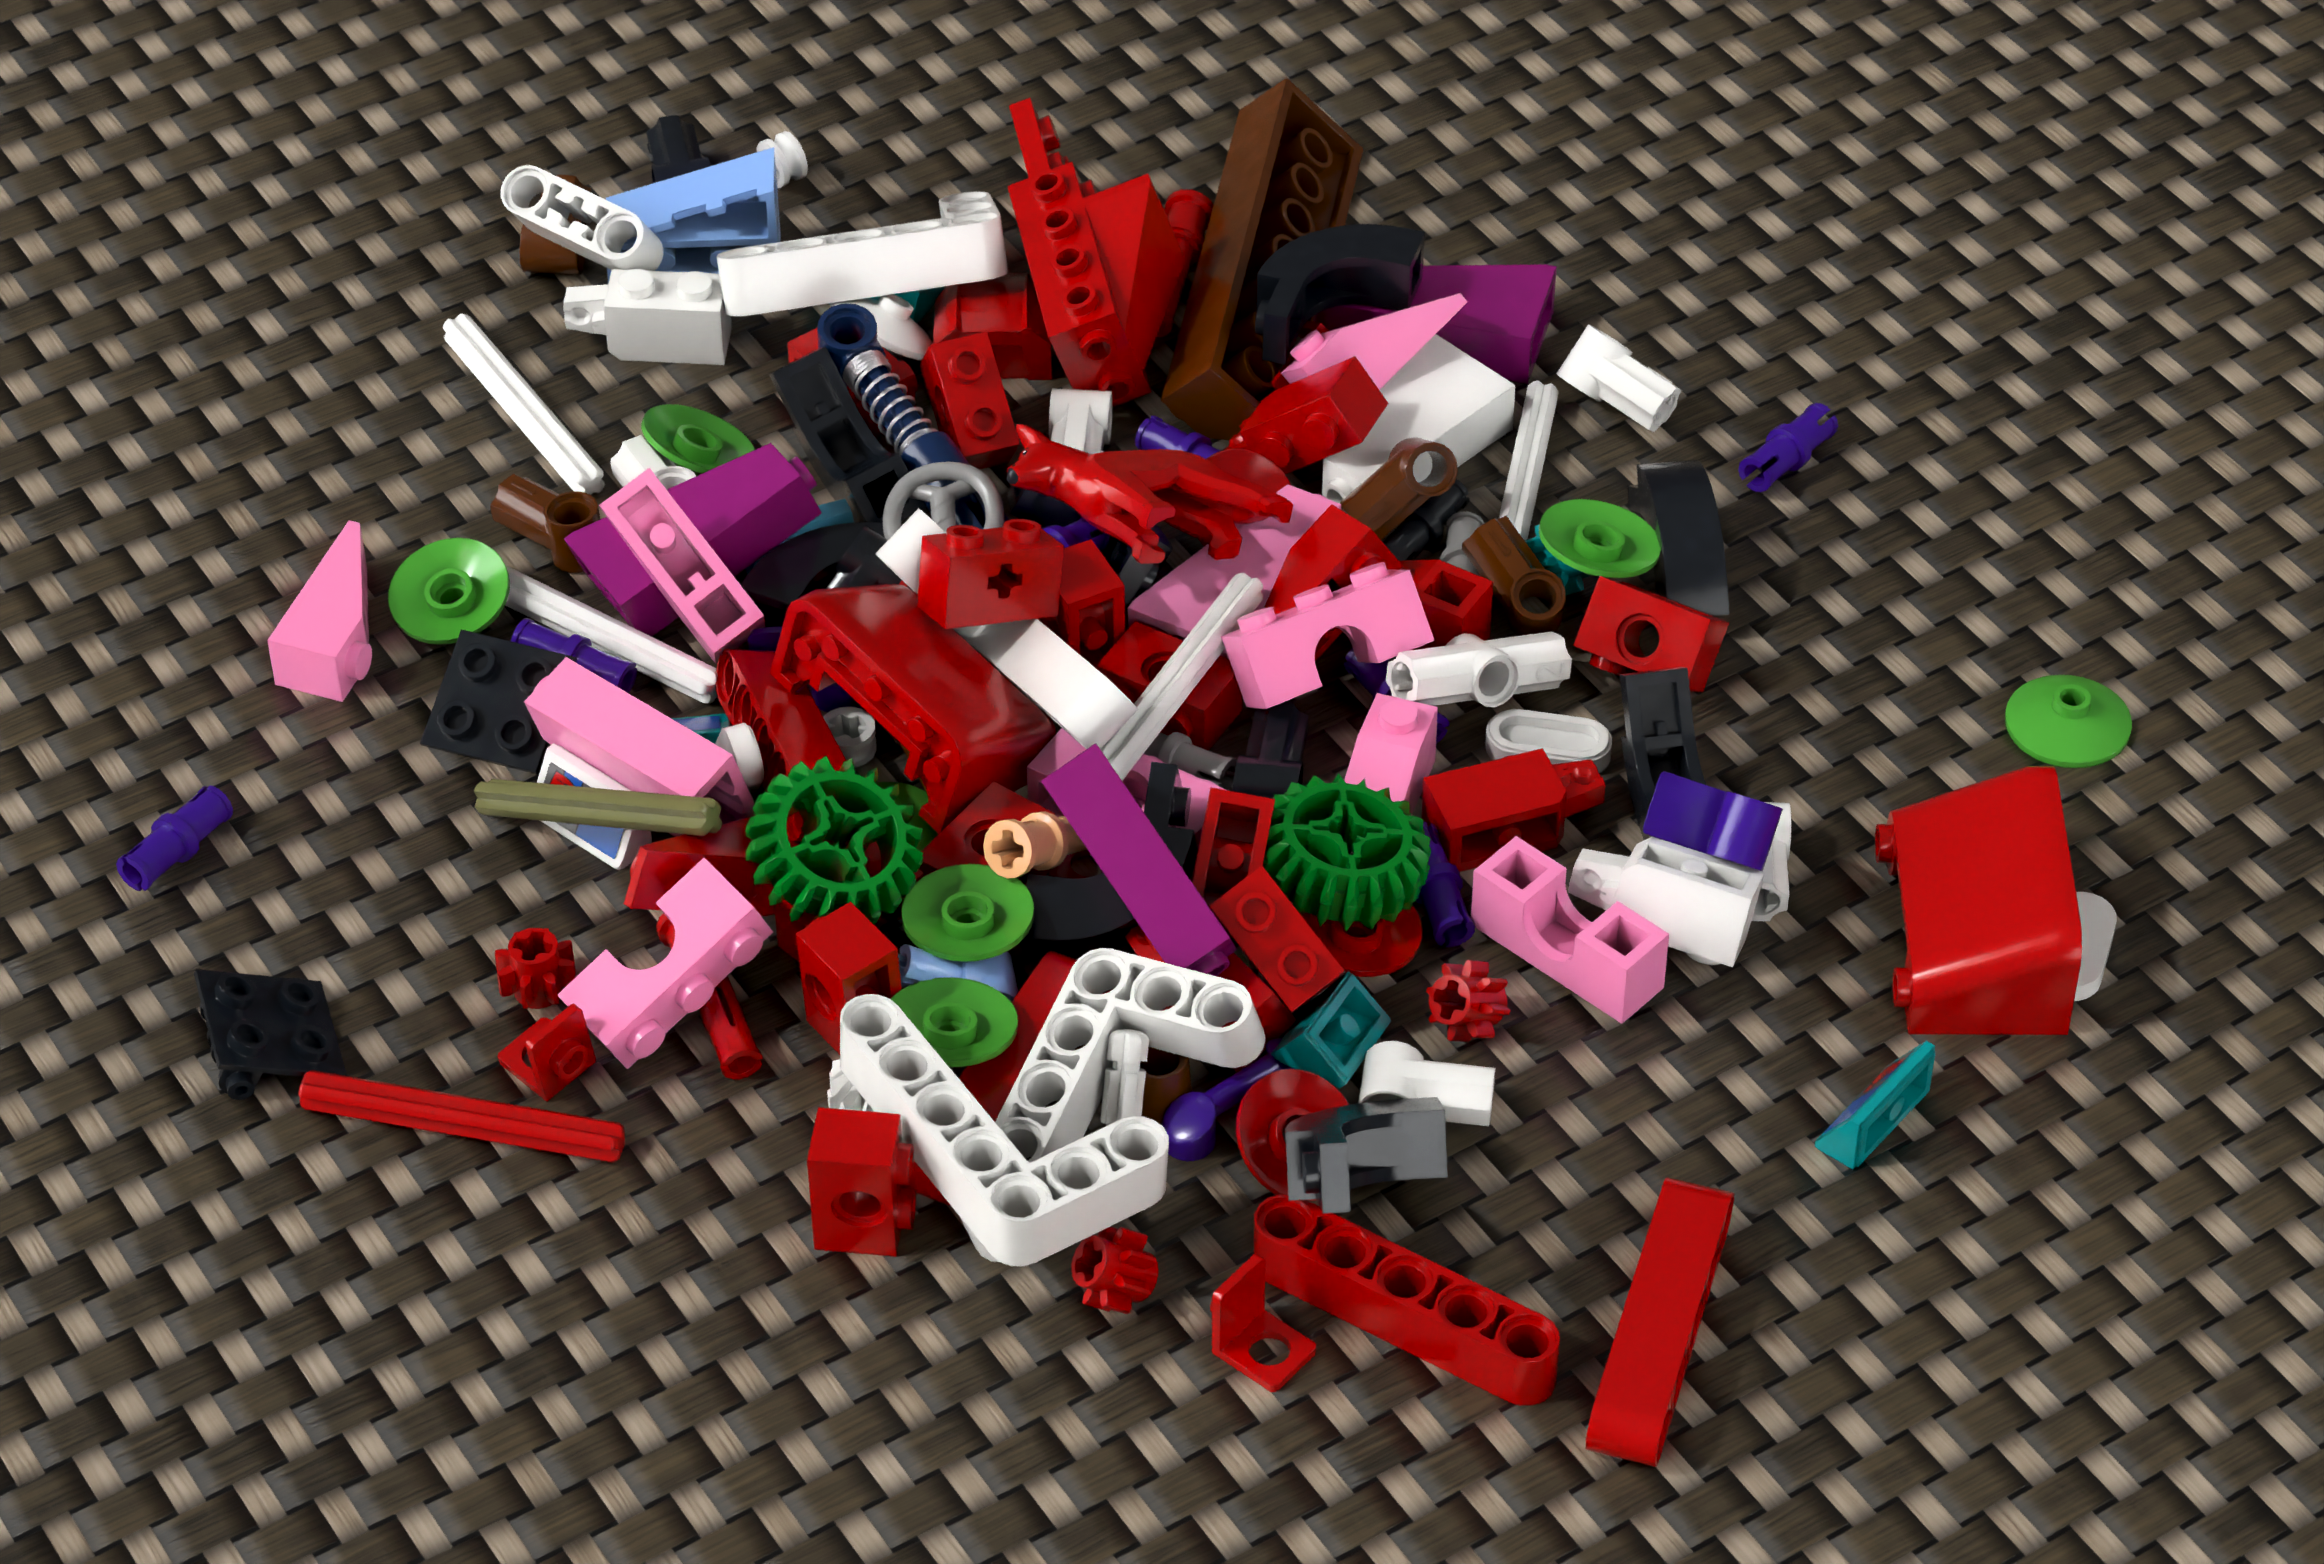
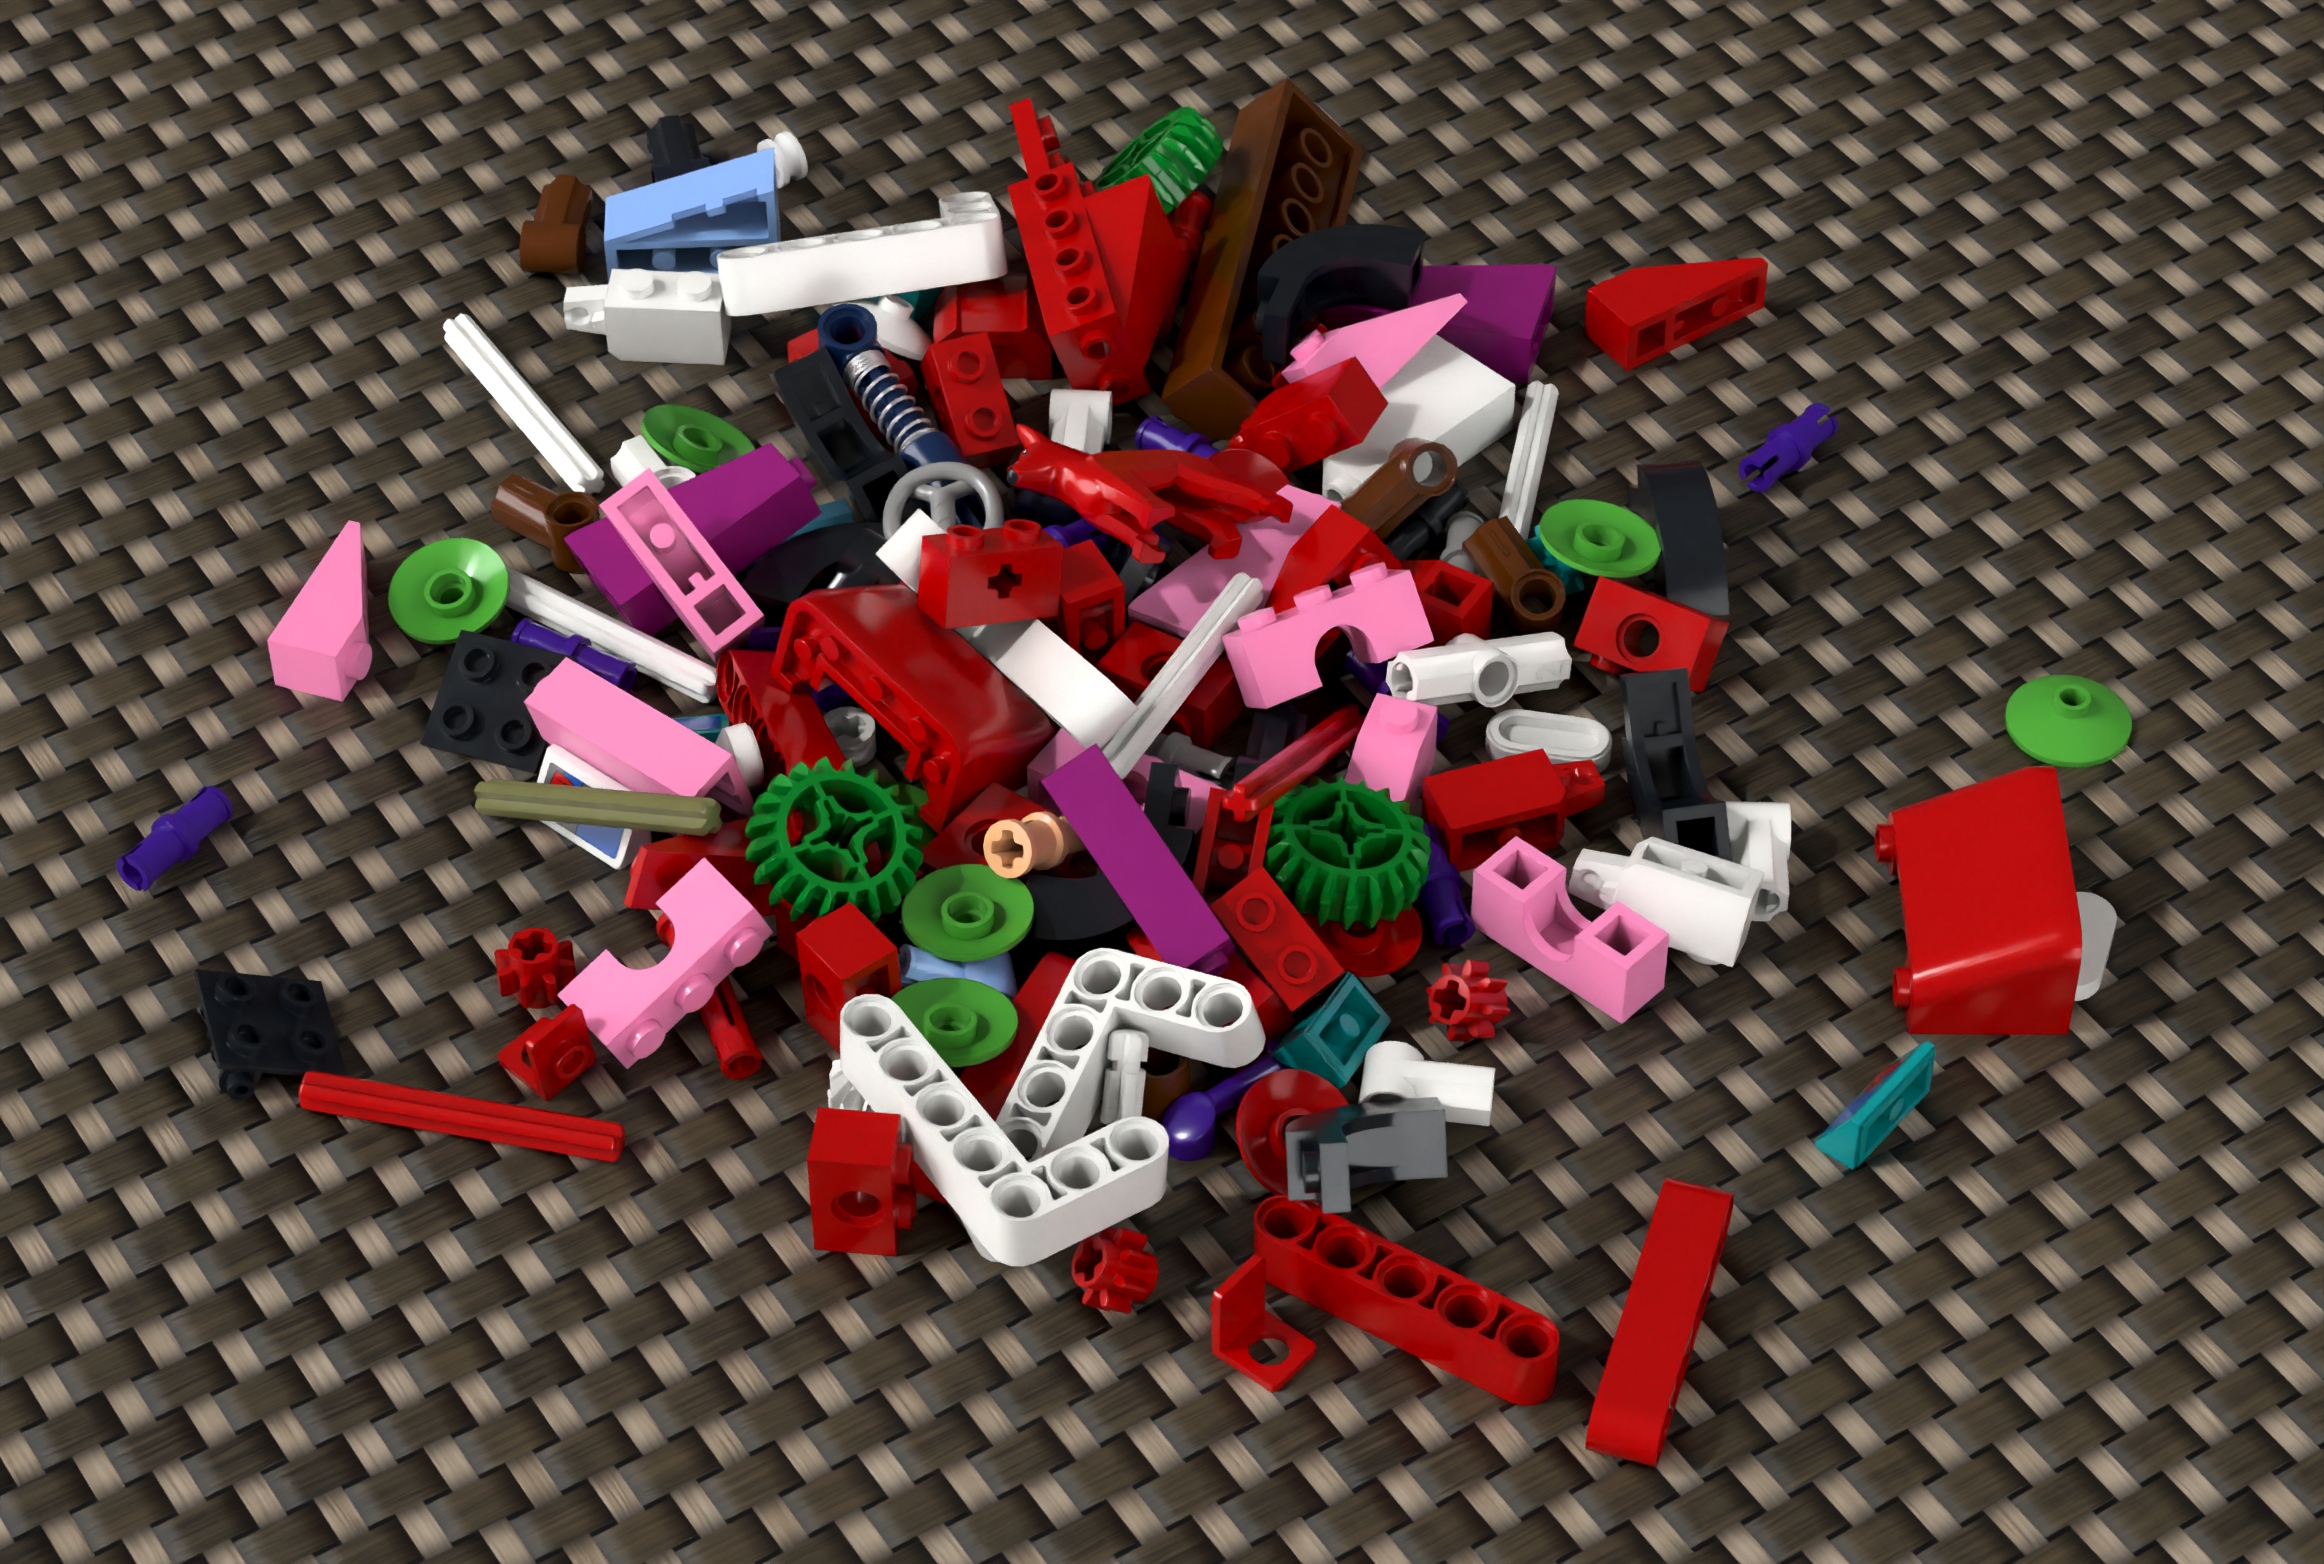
white beam [501,165,663,271] -> none
white piece [1557,324,1682,432] -> none
dark purple panel [1643,771,1783,871] -> none
none -> green gear [1093,106,1224,215]
none -> red axle [1222,704,1366,823]
none -> red slope [1584,257,1768,371]

